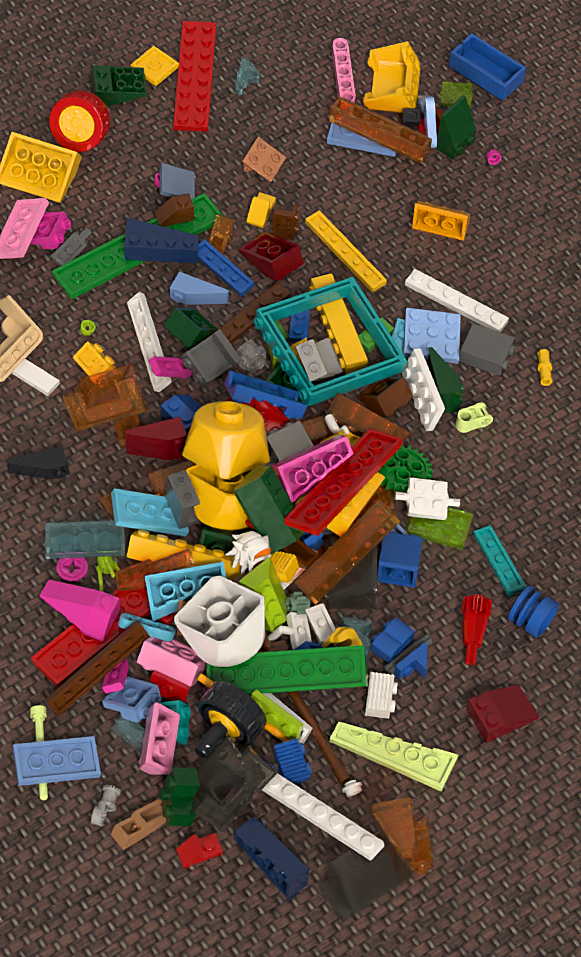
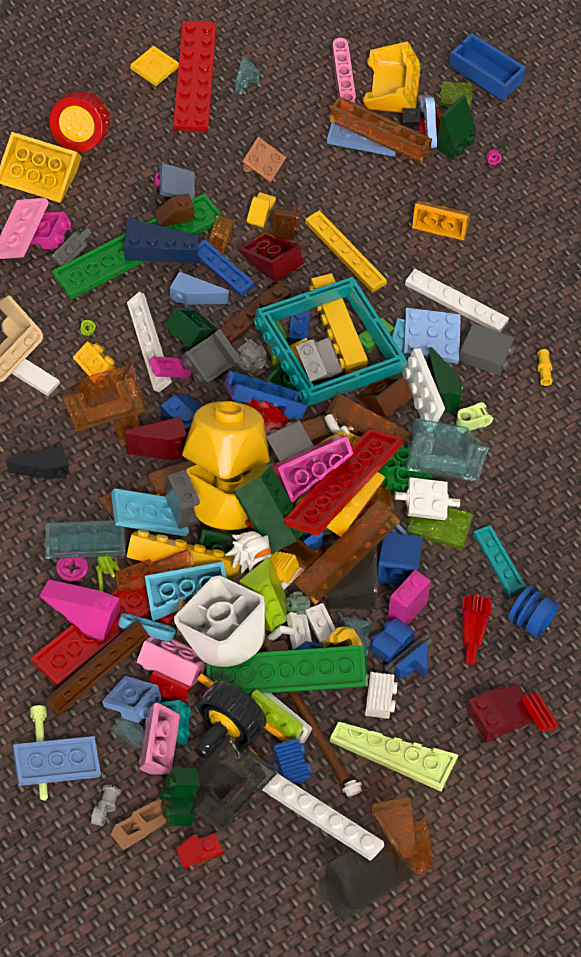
dark green slope [89,65,147,106] -> none
dark pink plate [102,659,129,693] -> none
dark blue wedge [234,817,309,900] -> none
none -> dark pink brick [388,570,431,626]
none -> clear light blue windscreen [405,418,489,482]
none -> red tile [521,693,558,732]

